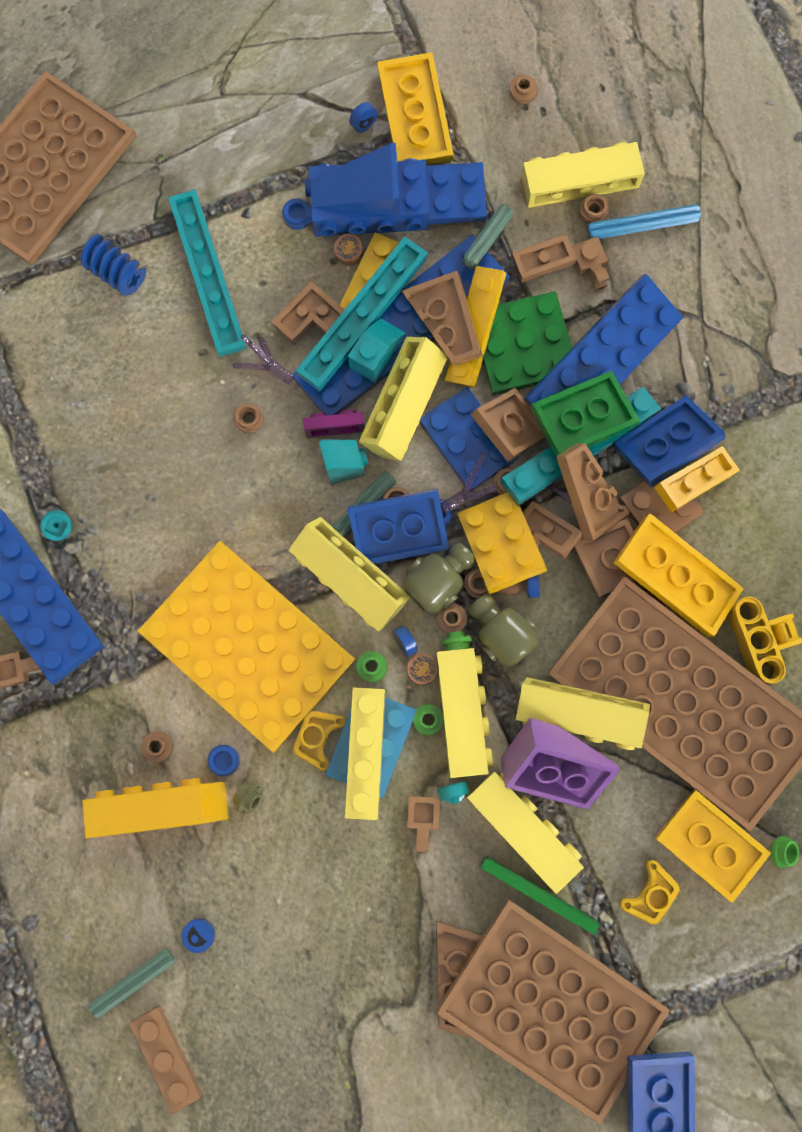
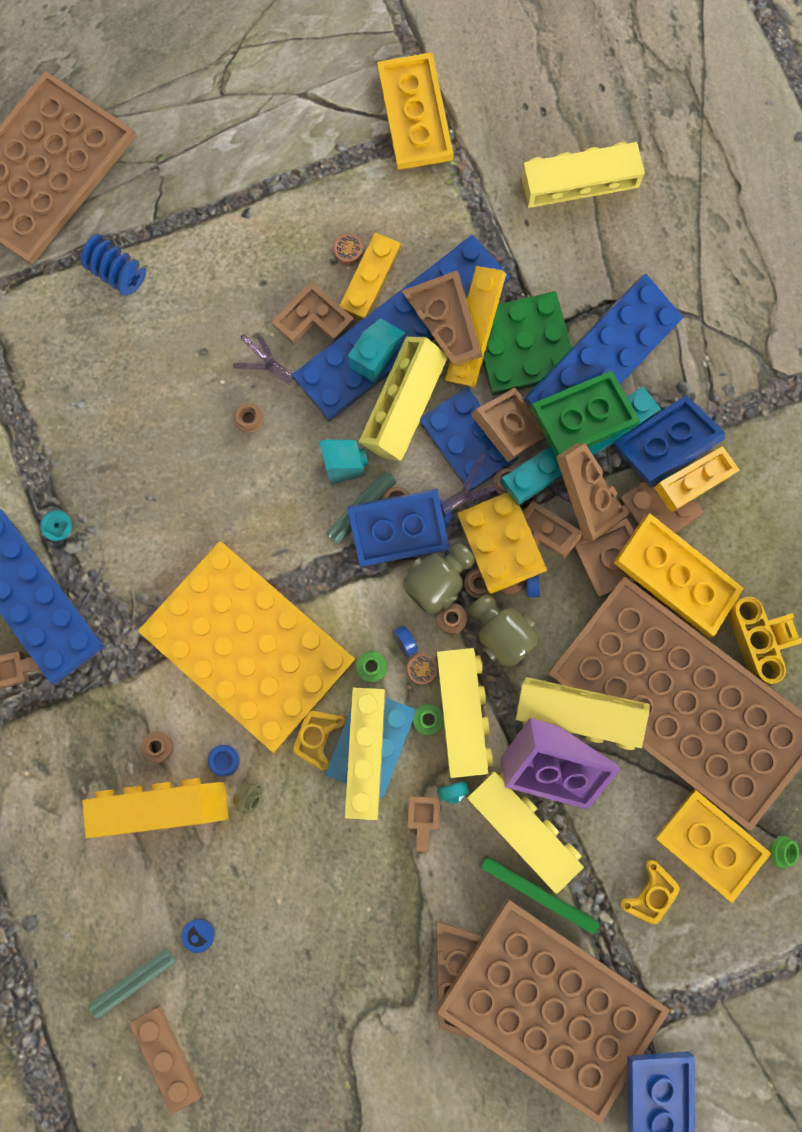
teal plate [168,189,247,358] -> none
blue tile [282,198,309,230] -> none
light yellow brick [288,517,410,632] -> none
teal plate [295,236,428,391] -> none
magenta plate [303,409,365,438] -> none
blue wedge [305,143,487,237] -> none
blue tile [349,102,378,133] -> none
bright green plate [441,631,472,651] -> none
sand green axle [462,204,513,269] -> none
medium nougat plate [509,74,538,104] -> none
medium nougat plate [511,234,577,283] -> none
medium nougat plate [571,236,609,290] -> none
medium nougat plate [580,194,609,223] -> none
dark azure axle [587,204,701,239] -> none

